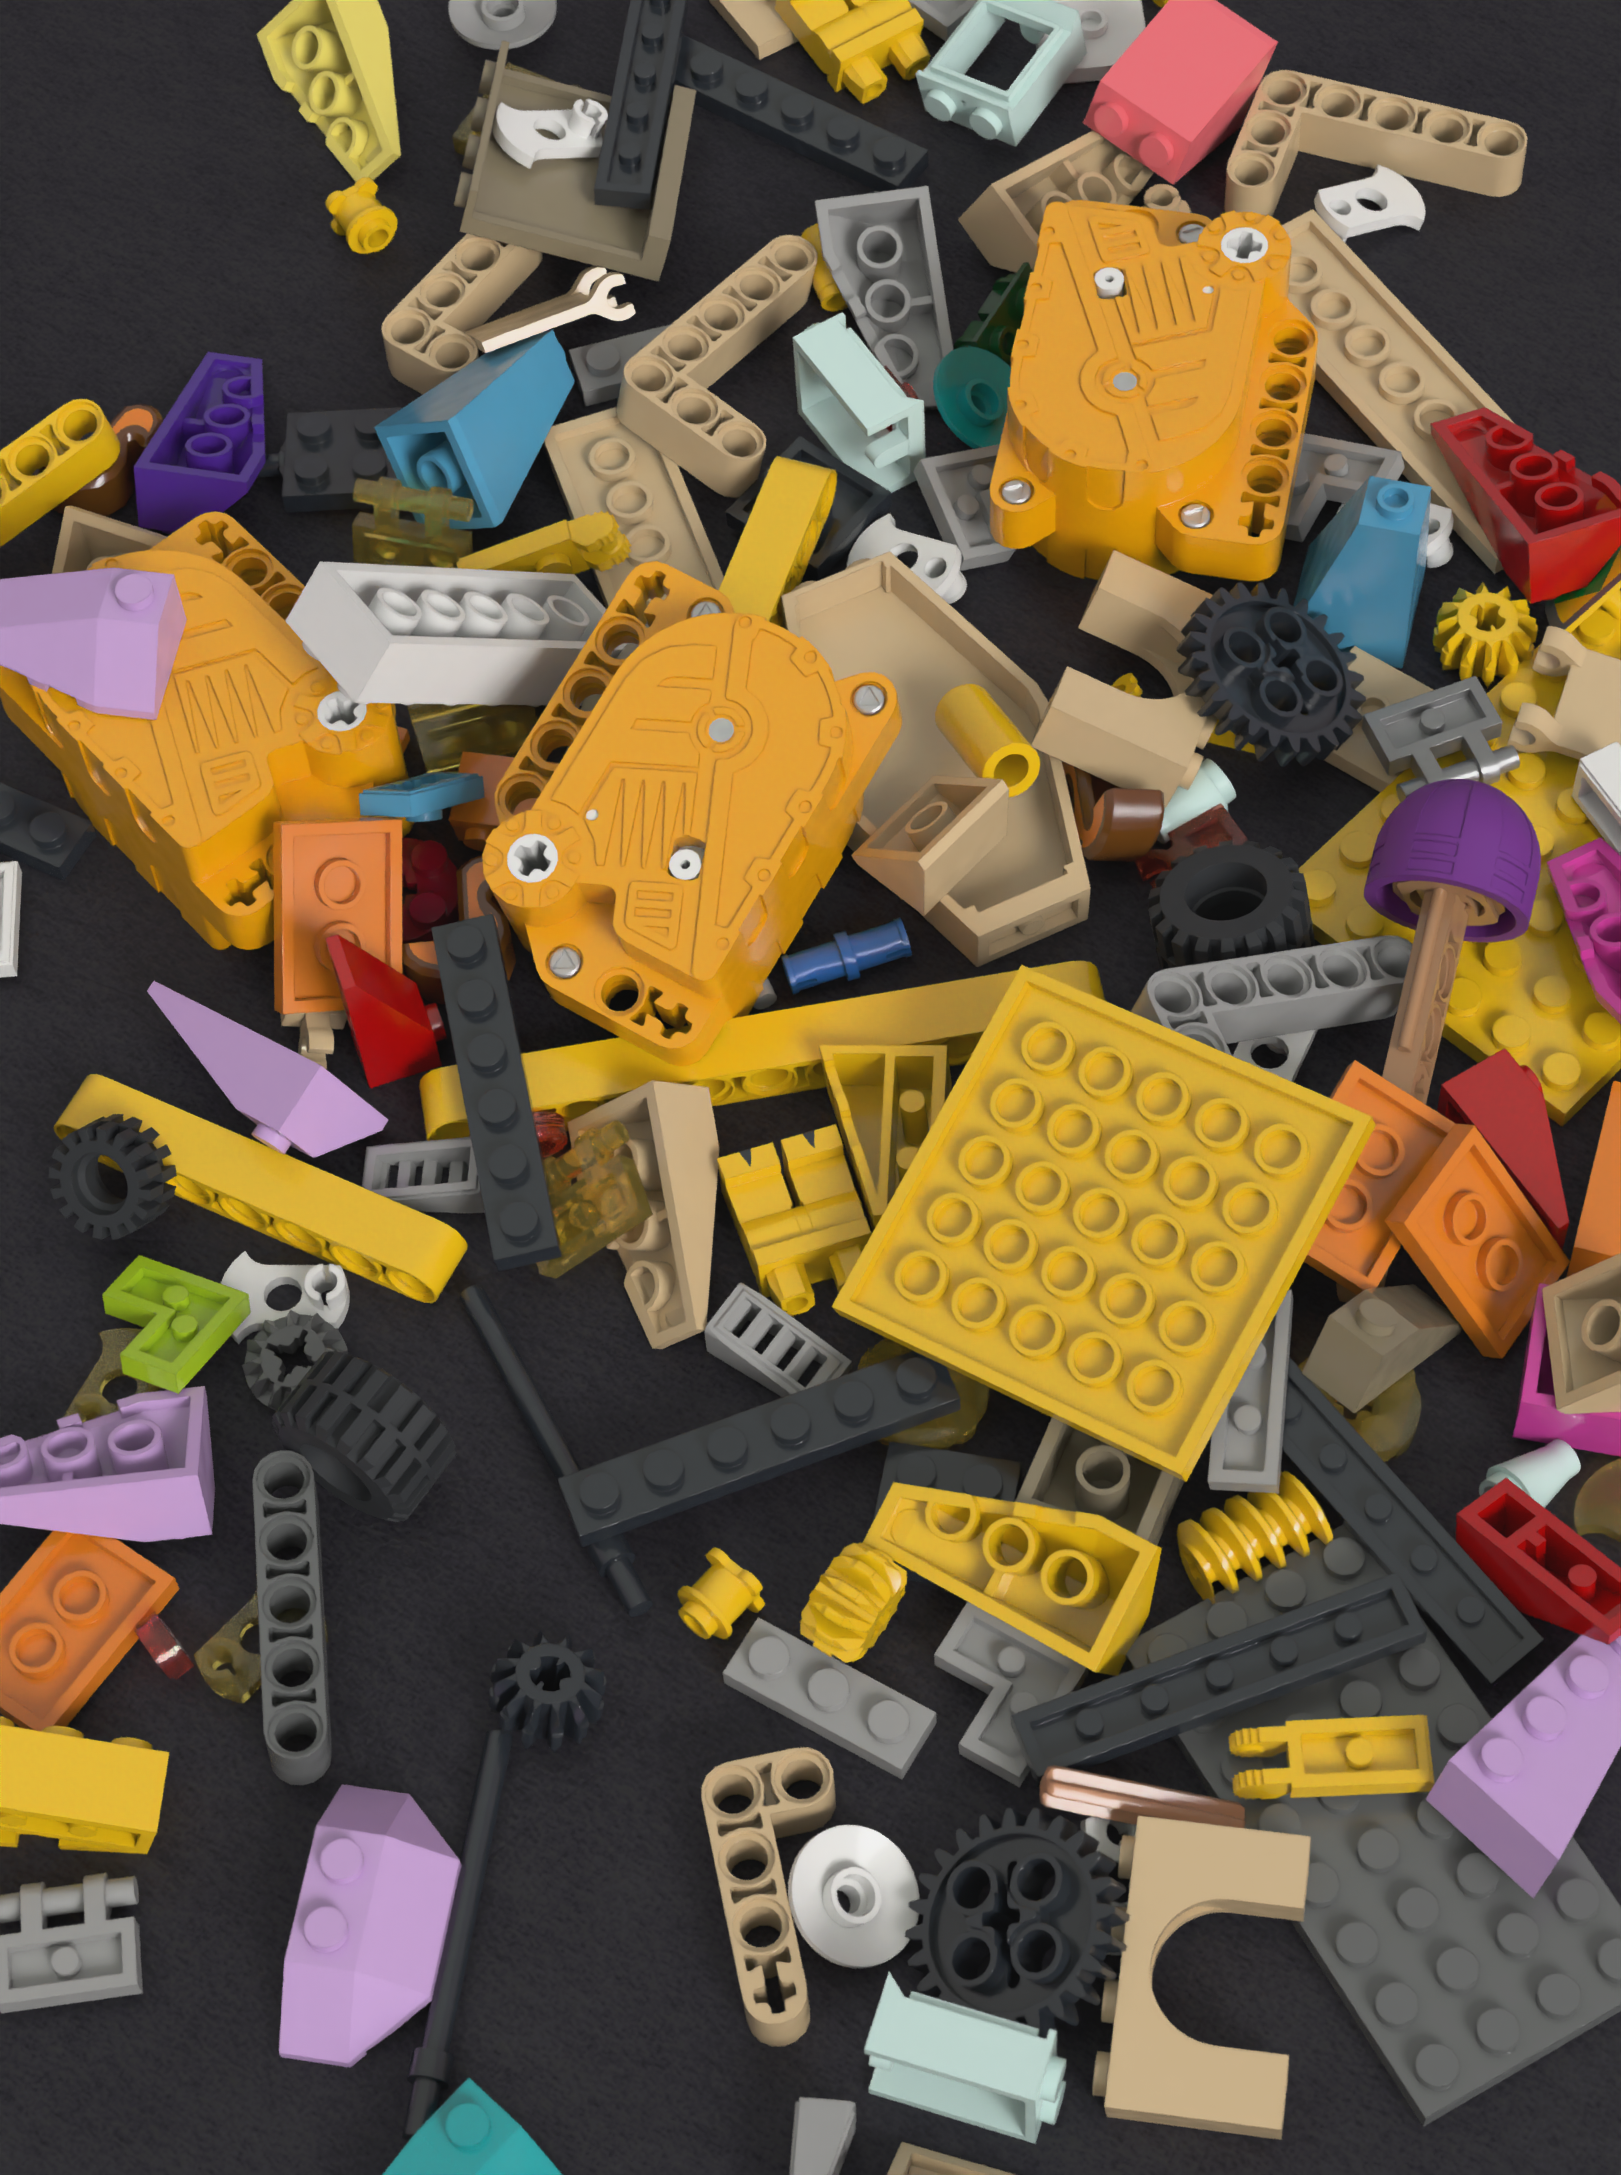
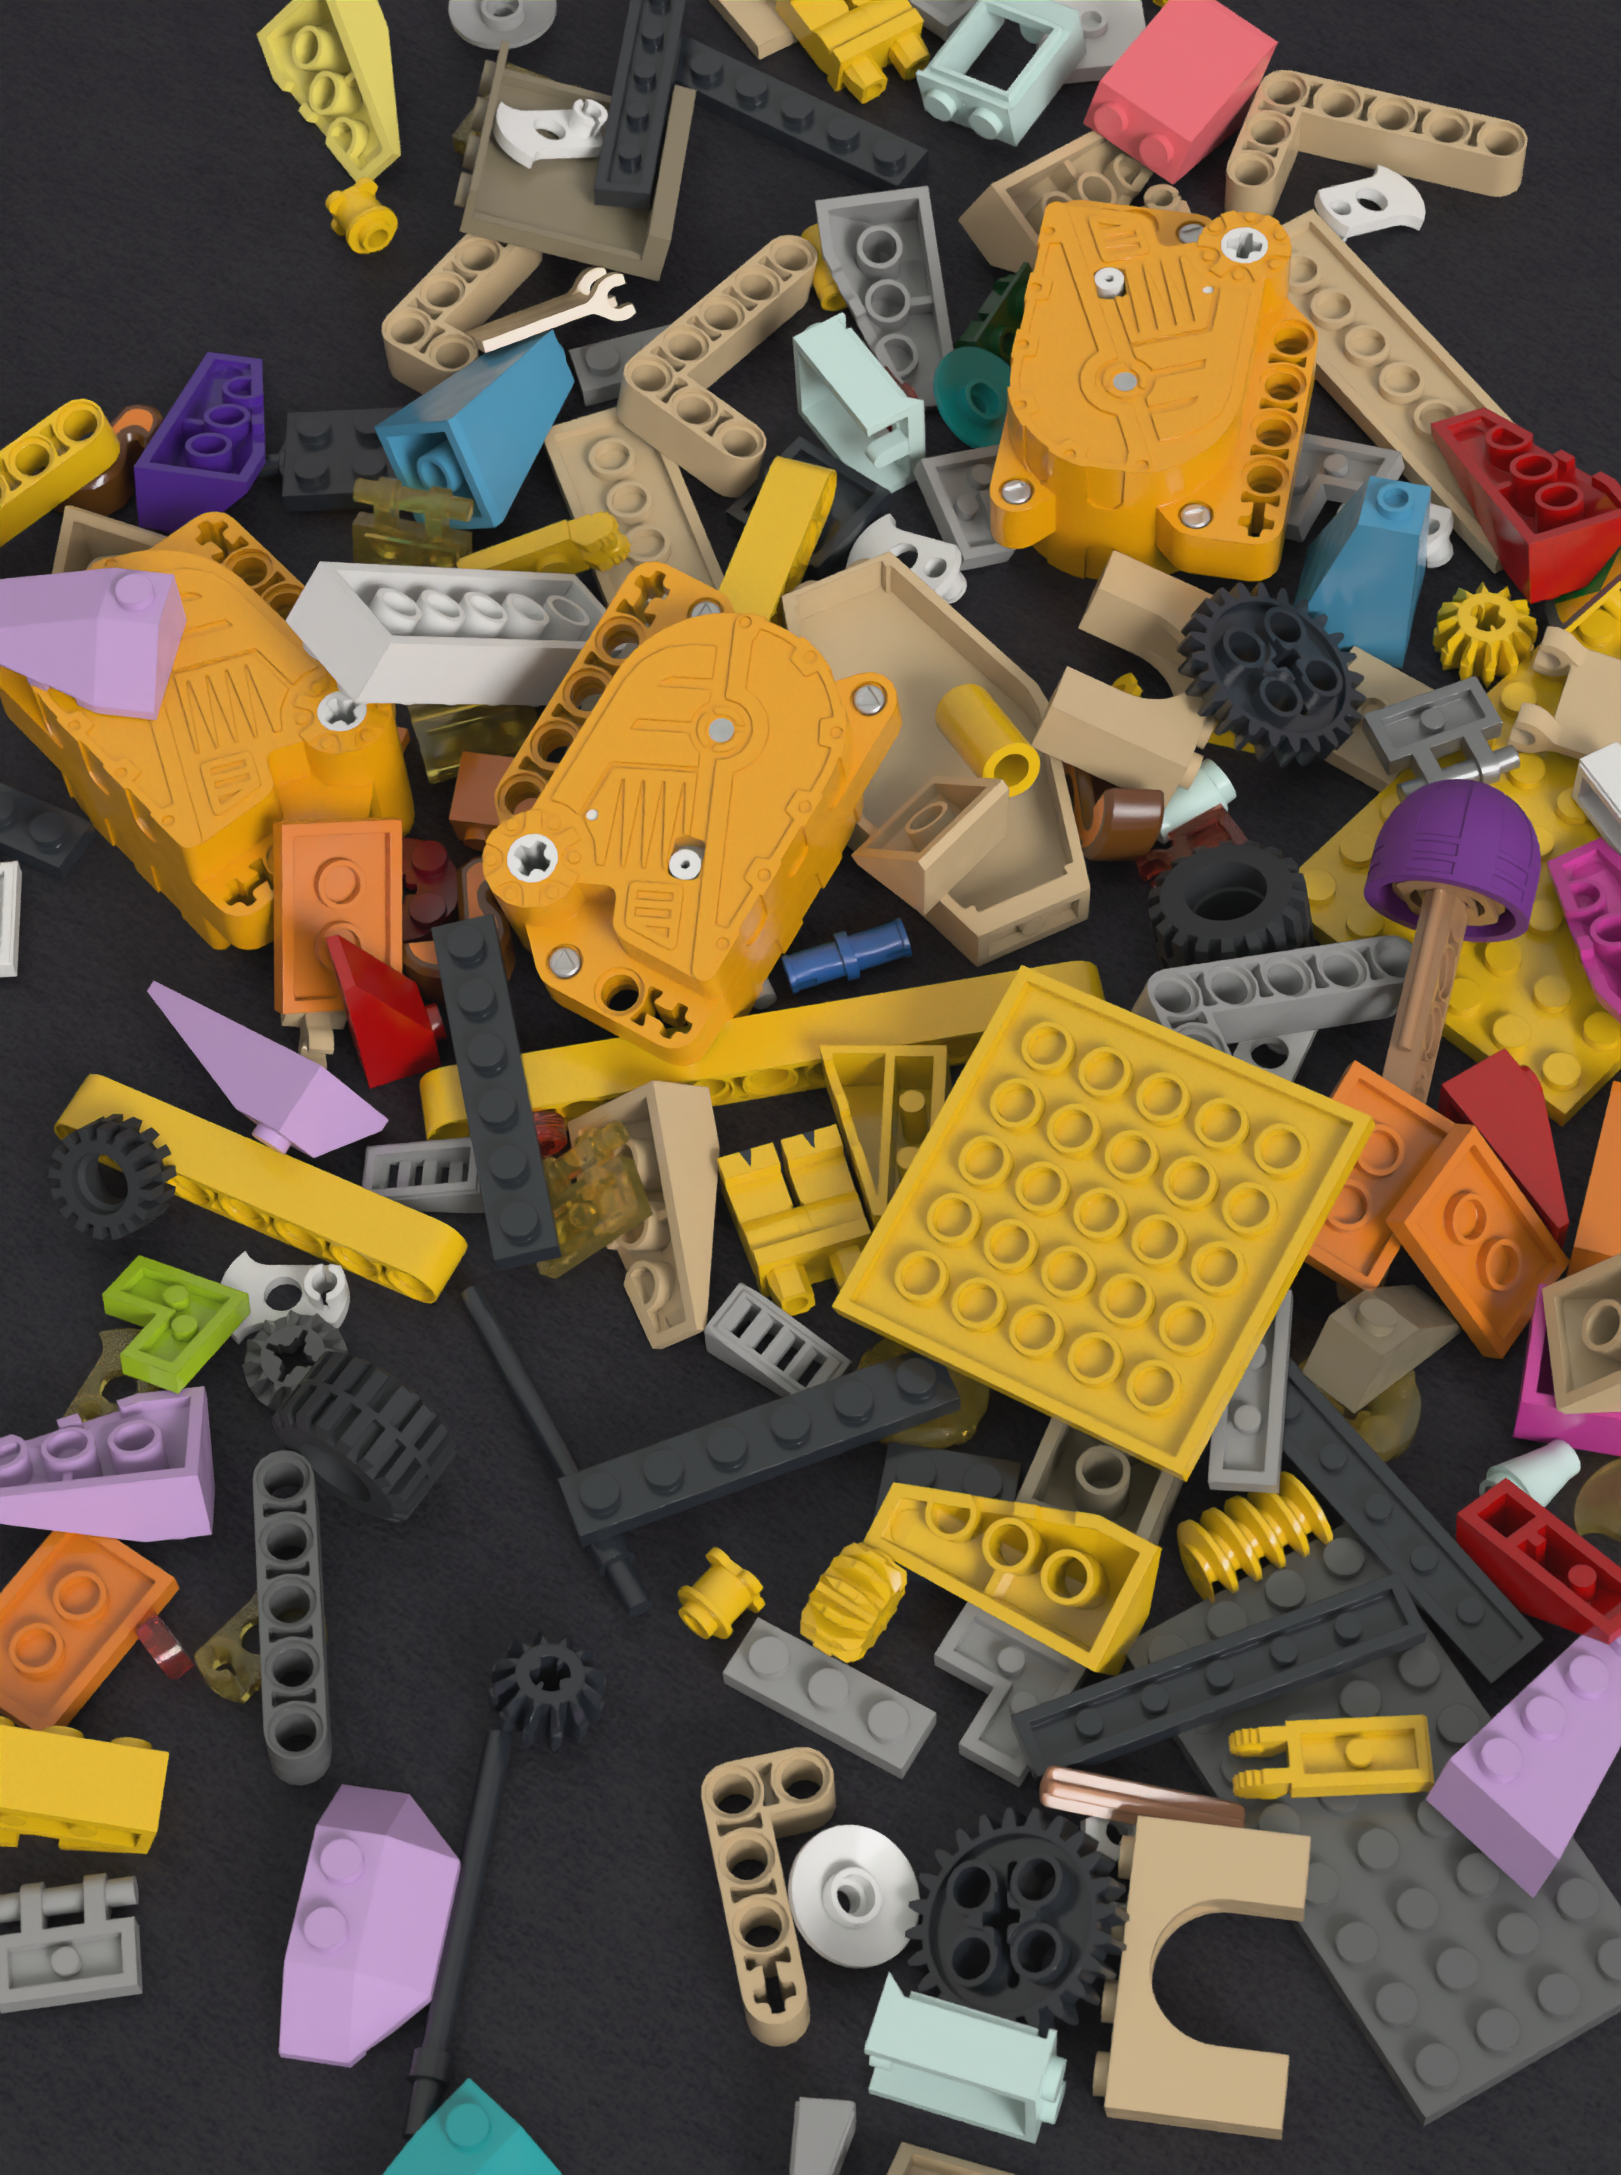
dark azure plate [359,772,484,822] -> none

